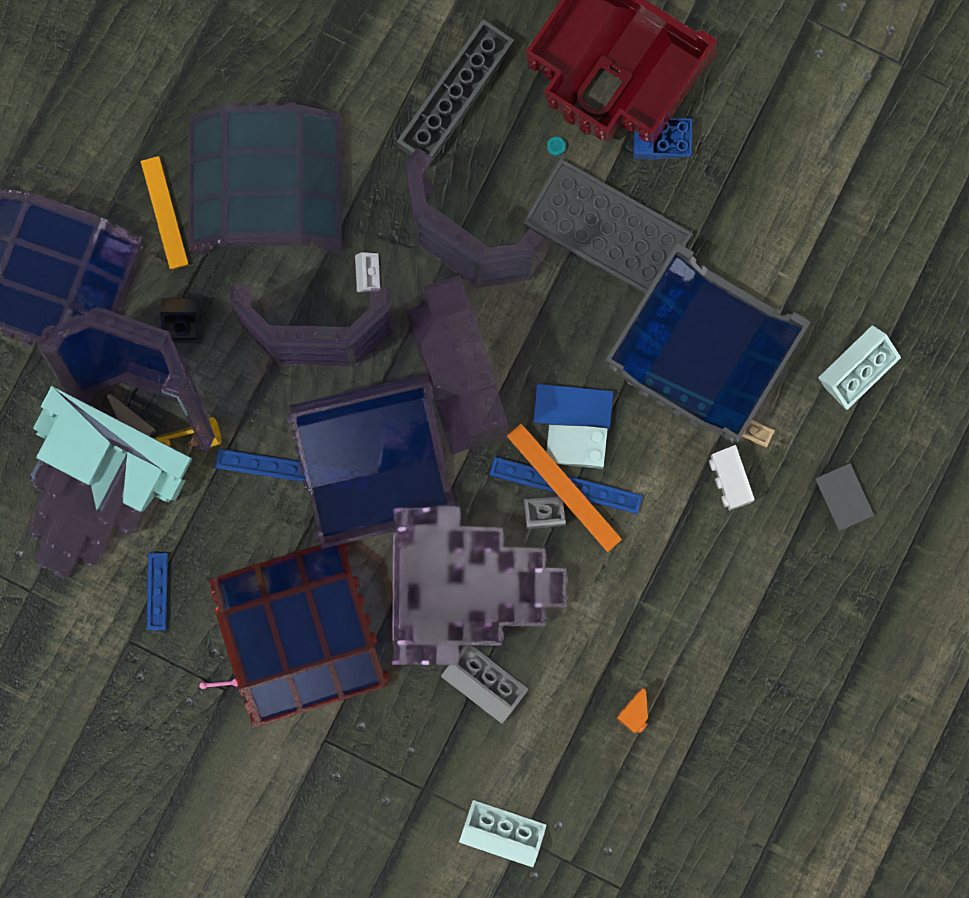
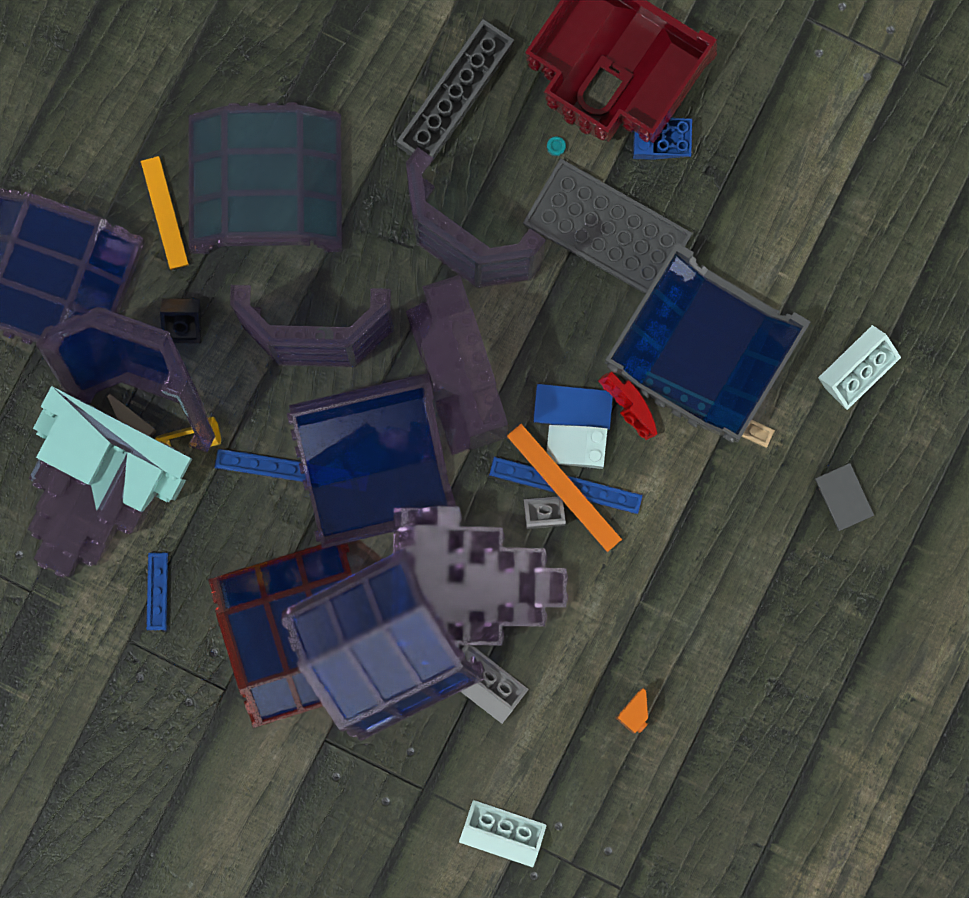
bright pink hinge [199,679,240,689] -> none
white slope [355,253,380,292] -> none
white slope [709,445,755,510] -> none
none -> window [281,548,485,741]
none -> red slope [598,371,657,440]

